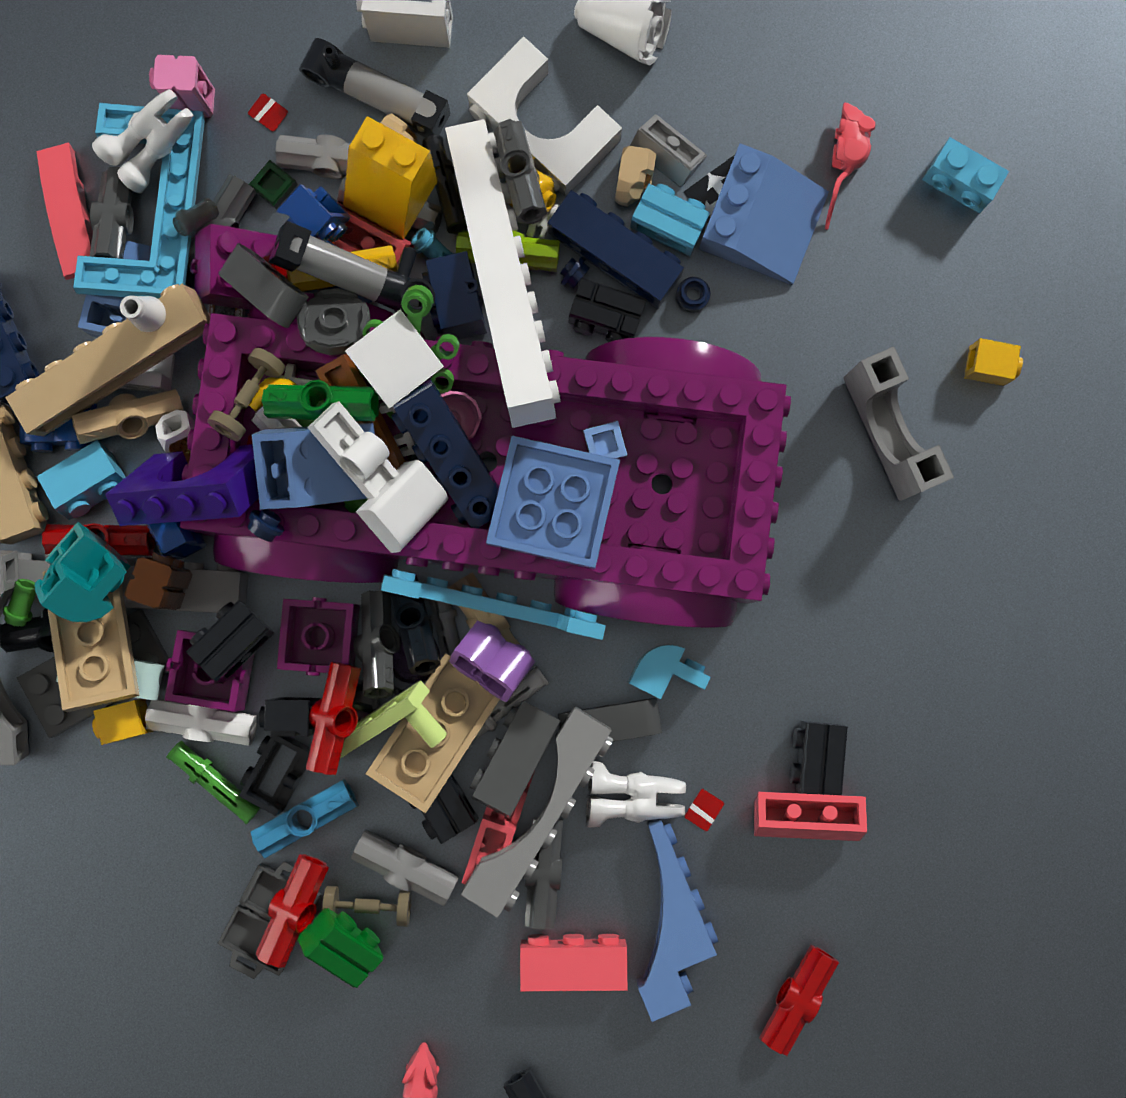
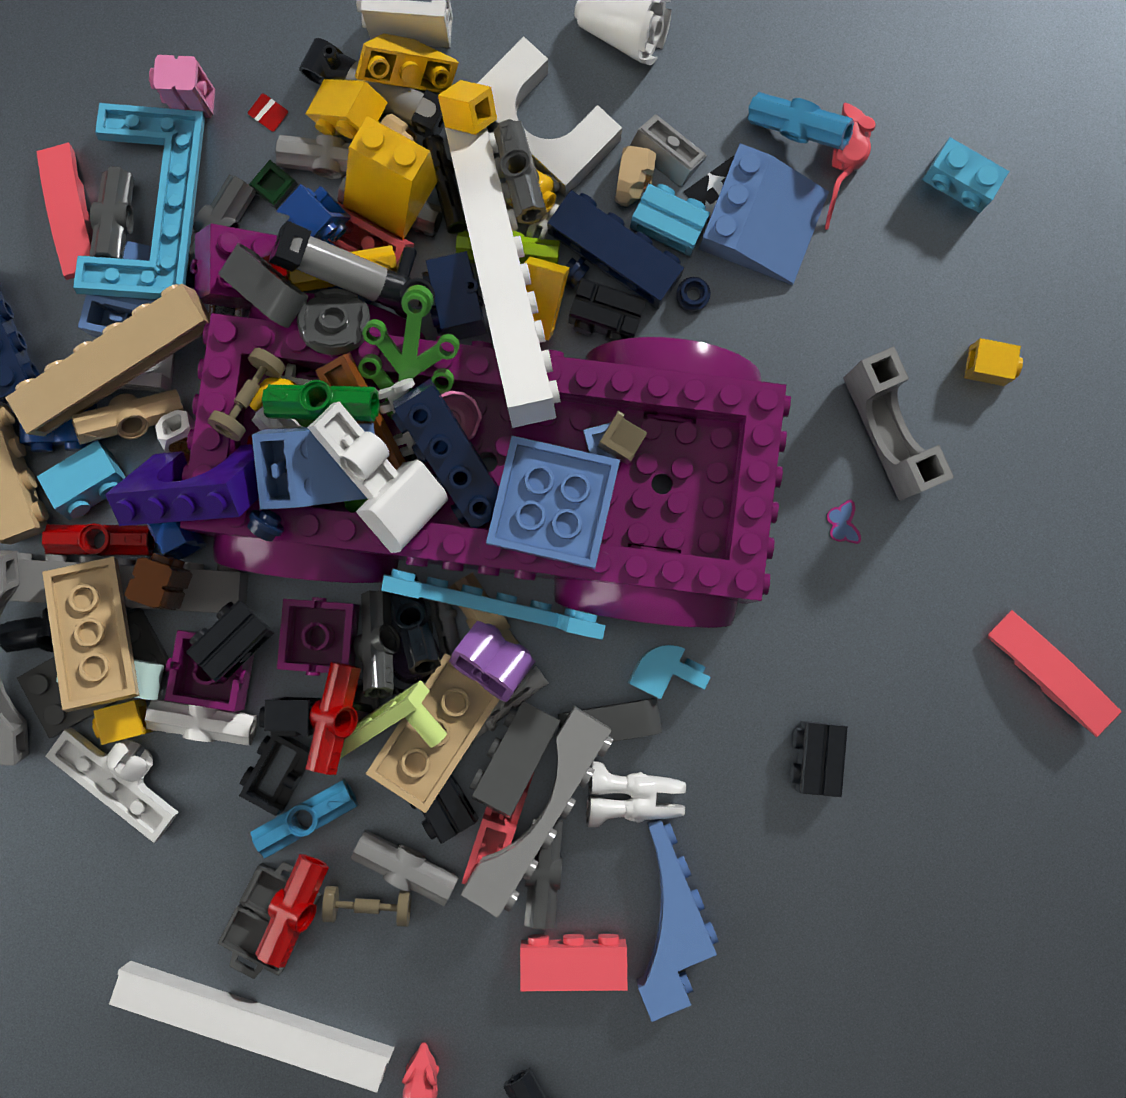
bright green pin [3,579,36,626] -> none
teal brick [35,522,131,622] -> none
white piece [92,89,194,193] -> none
white cone [120,296,166,332] -> none
bright green pin [166,740,261,825] -> none
clear smoke pin [173,198,219,236] -> none
green brick [298,908,384,988] -> none
white sticker [345,309,444,408] -> none
medium azure pin [411,228,454,259] -> none
red sticker [684,789,724,831] -> none
coral brick [754,792,867,841] -> none
red piece [759,945,839,1056] -> none
none -> white plate [45,727,179,843]
none -> white tile [109,961,395,1093]
none -> yellow brick [305,79,388,139]
none -> yellow slope [355,33,459,93]
none -> yellow brick [438,80,497,135]
none -> yellow brick [524,256,570,341]
none -> dark tan panel [597,411,647,465]
none -> dark azure piece [748,92,854,150]
none -> medium blue sticker [827,500,861,544]
none -> coral slope [988,610,1122,737]

